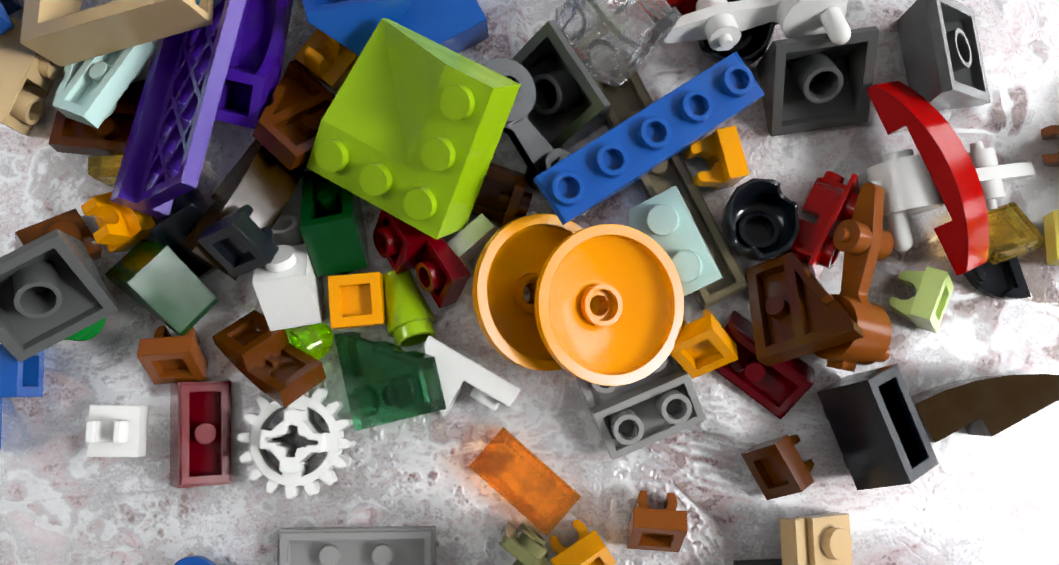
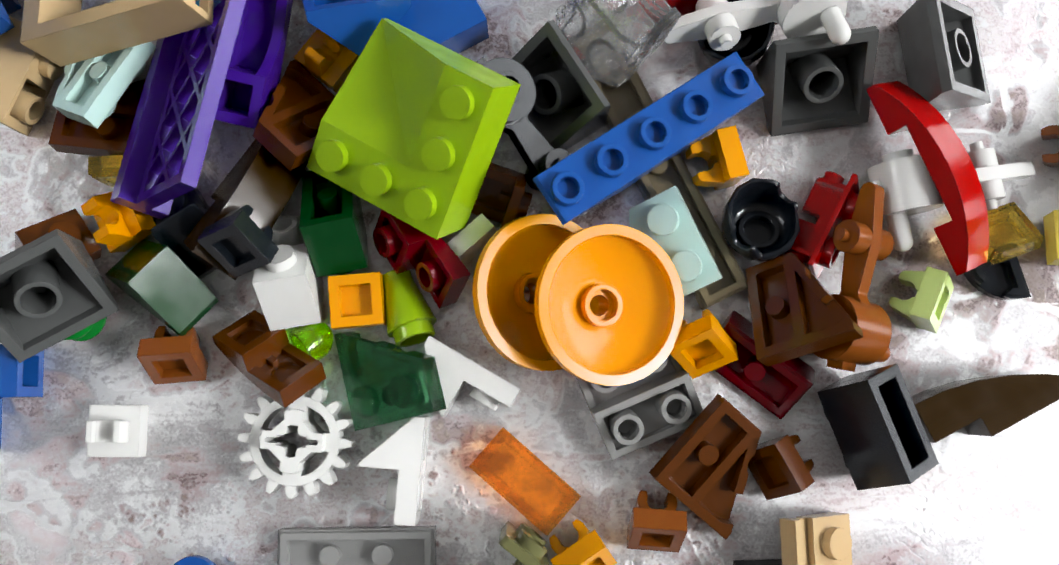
dark red slope [170,381,231,488] -> none
none -> white slope [357,416,430,526]
none -> reddish brown wing [649,394,762,540]

